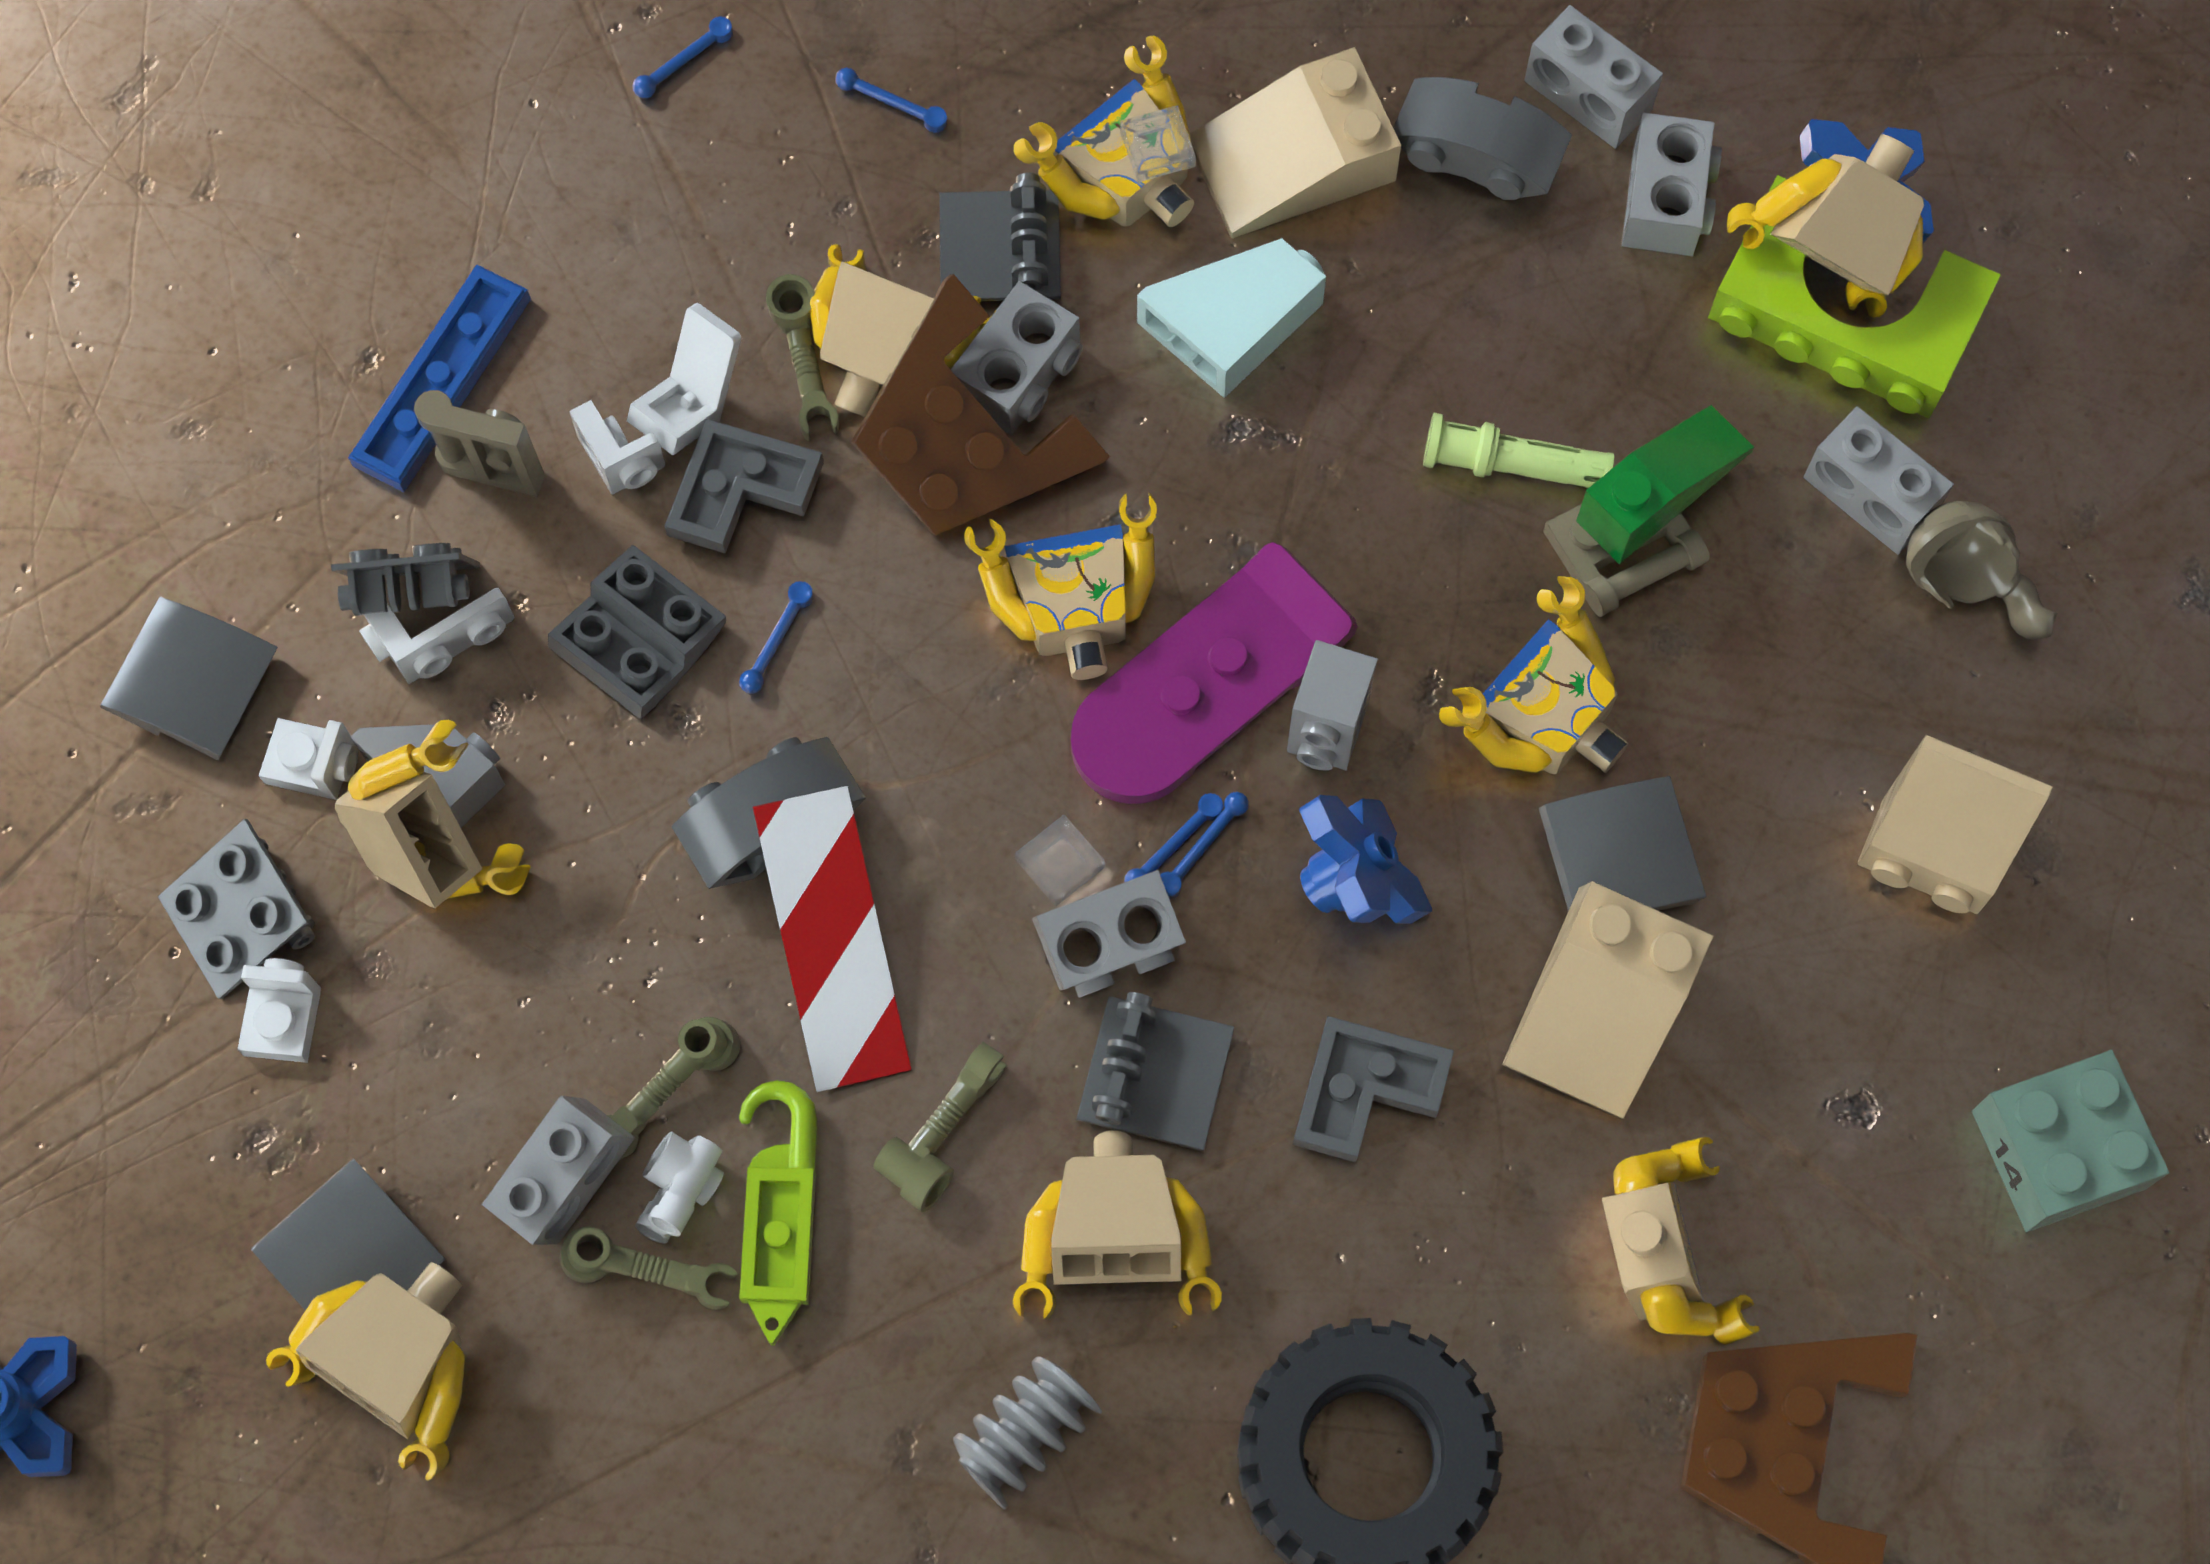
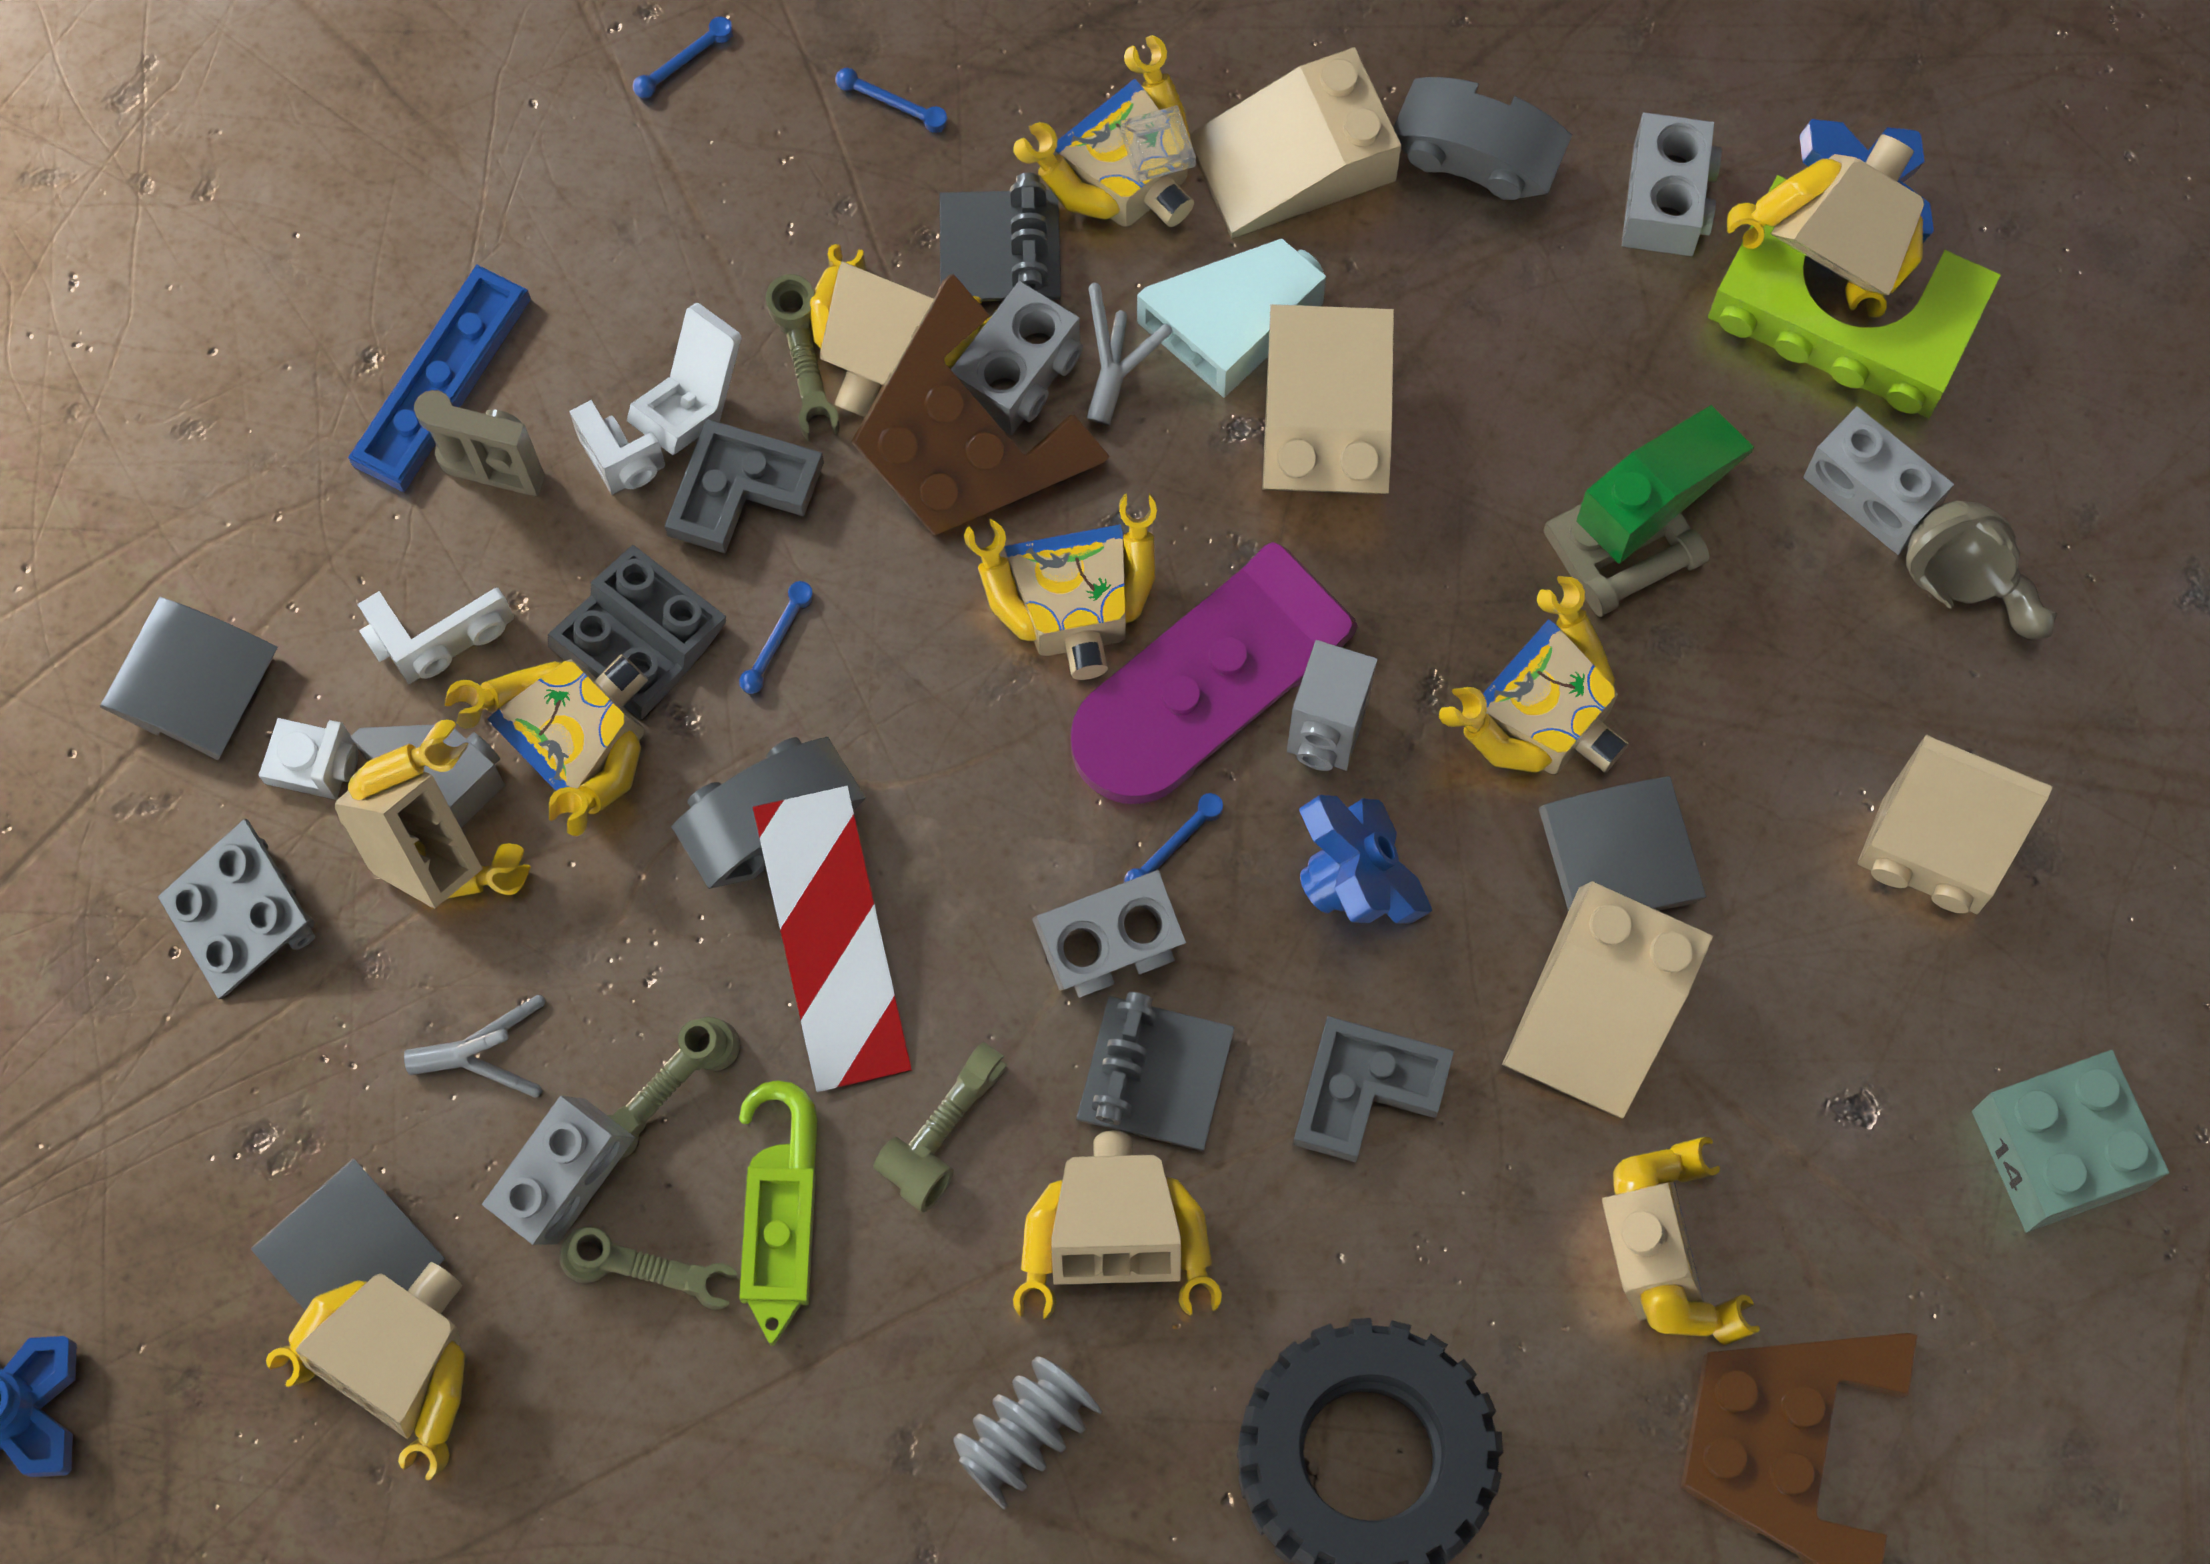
white bracket [237,958,321,1063] -> none
dark grey hinge [331,543,480,616] -> none
white plate [635,1132,724,1244] -> none
clear tile [1015,815,1105,906] -> none
blue hinge [1160,792,1249,899] -> none
yellowish green pin [1423,413,1614,488] -> none
light grey brick [1524,5,1663,149] -> none
none -> light grey plant [404,995,545,1097]
none -> torso [444,654,649,836]
none -> light grey plant [1087,283,1172,425]
none -> tan slope [1262,304,1394,495]

